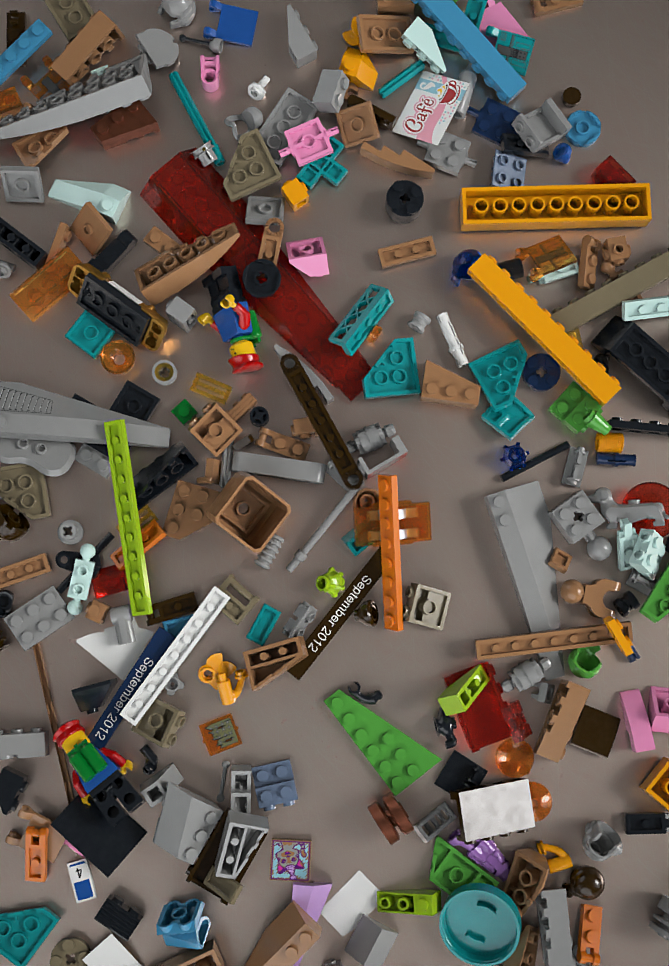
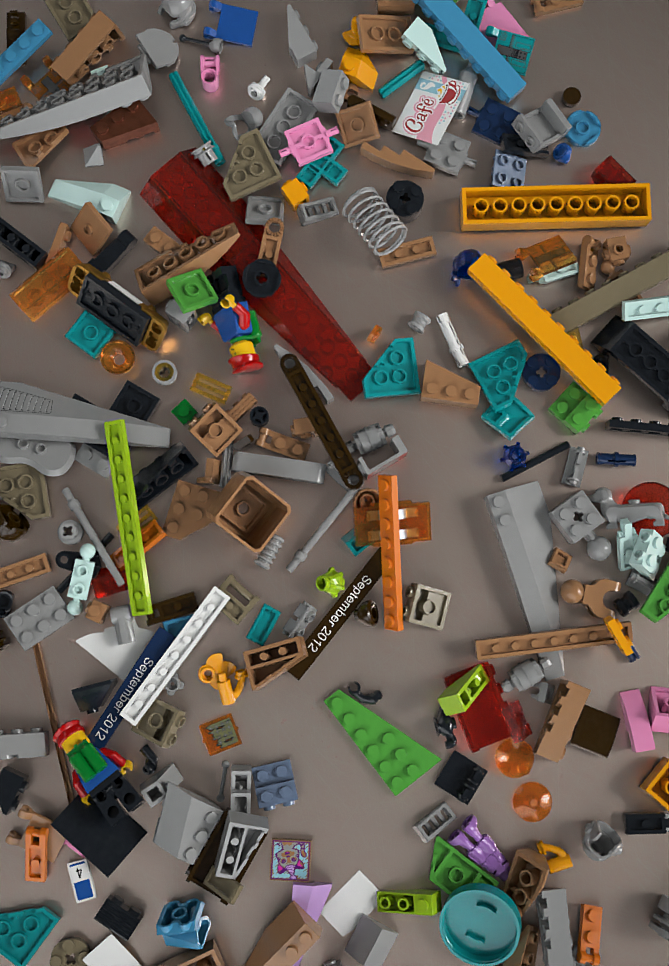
bright pink slope [285,237,329,277] -> none
teal fence [328,284,394,356] -> none
copper wheel [367,791,415,845] -> none
panel [449,777,536,845] -> none
dark brown hat [562,865,605,900] -> none
bright green hat [568,646,602,679] -> none
bright green cone [582,409,612,435] -> none
light orange piece [595,432,624,453] -> none
none -> light grey bar [62,487,125,587]
none -> light grey slope [83,143,104,167]
none -> bright green plate [166,268,219,314]
none -> light grey slope [296,197,339,226]
none -> light grey slope [304,57,333,98]
none -> light grey piece [342,187,408,256]

